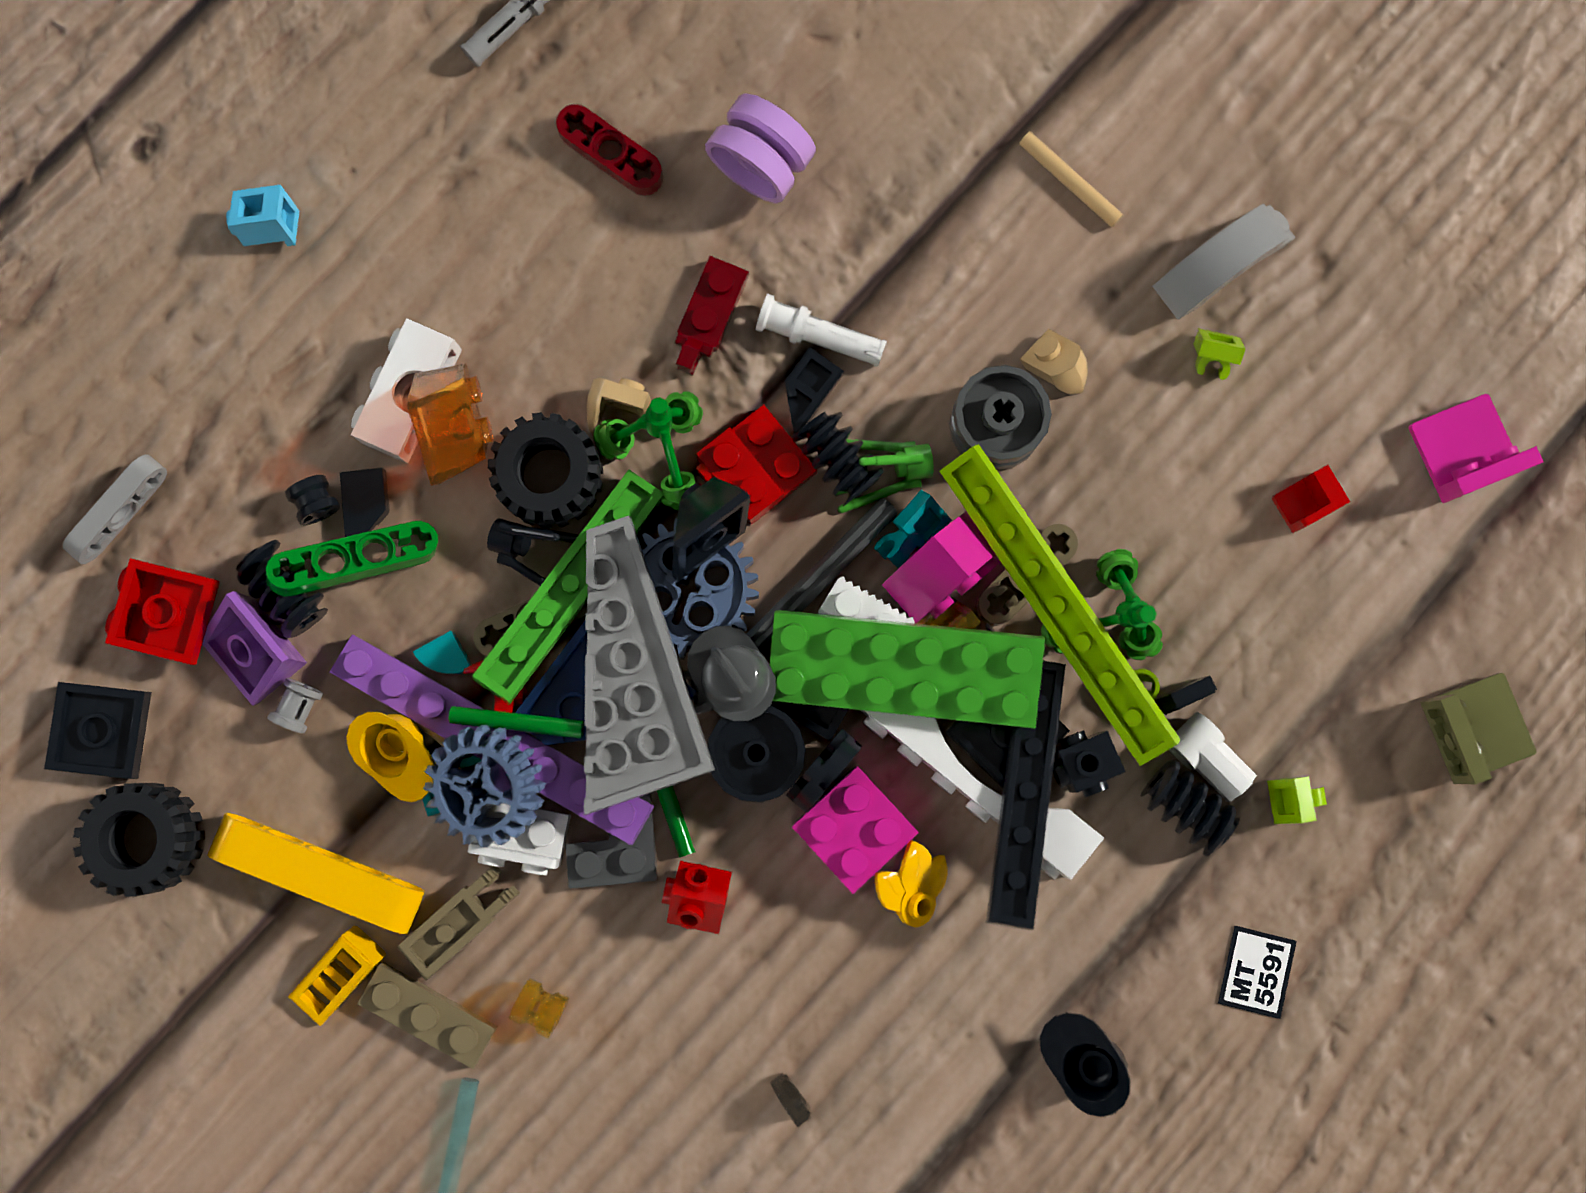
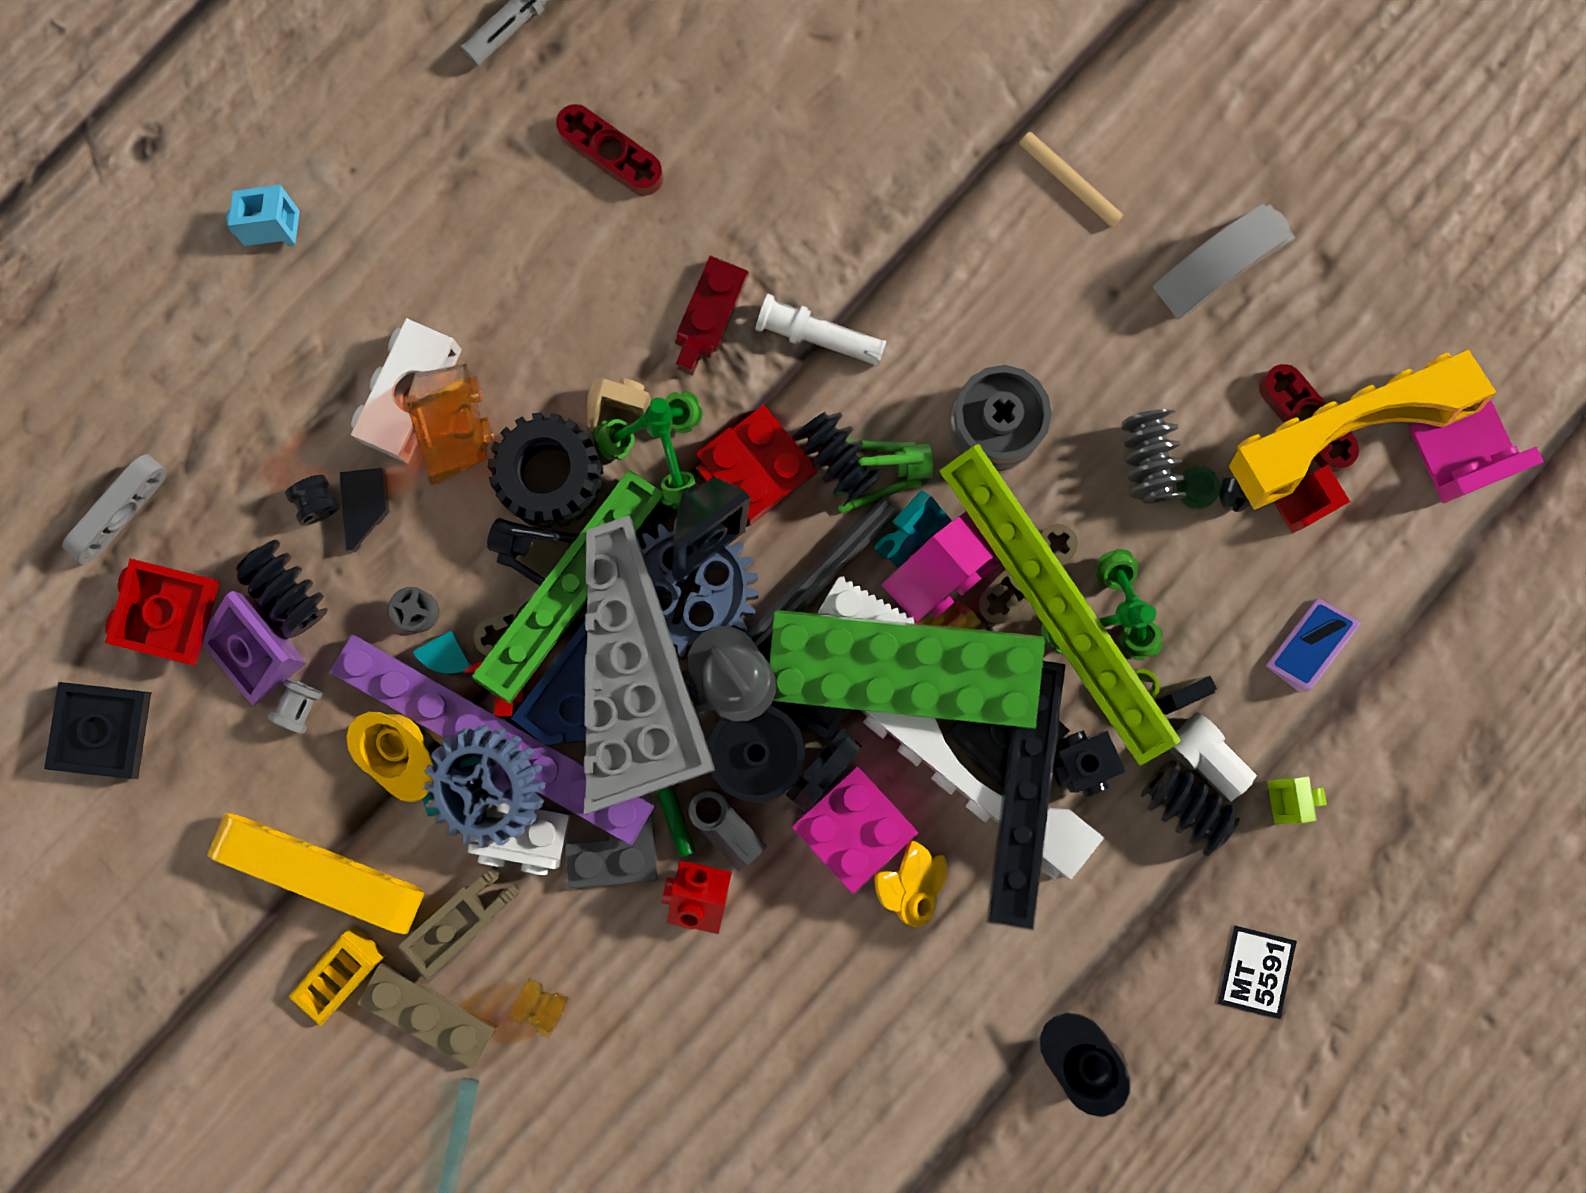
black tyre [73,783,205,897] -> none
green beam [266,521,438,596] -> none
green bar [449,706,585,739] -> none
lavender wheel [705,93,816,203] -> none
clear smoke tile [771,1072,811,1127] -> none
black tile [785,347,844,434] -> none
tan plate [1020,329,1088,394] -> none
lime tile [1193,328,1246,380] -> none
olive bracket [1420,673,1536,785] -> none
none -> dark grey wheel [388,587,439,633]
none -> dark grey piece [689,788,767,872]
none -> dark grey piece [1121,409,1187,503]
none -> clear green plate [1176,466,1220,509]
none -> black hinge [1219,478,1250,512]
none -> yellow arch [1229,349,1497,510]
none -> dark red beam [1259,364,1359,472]
none -> slope [1266,598,1361,693]

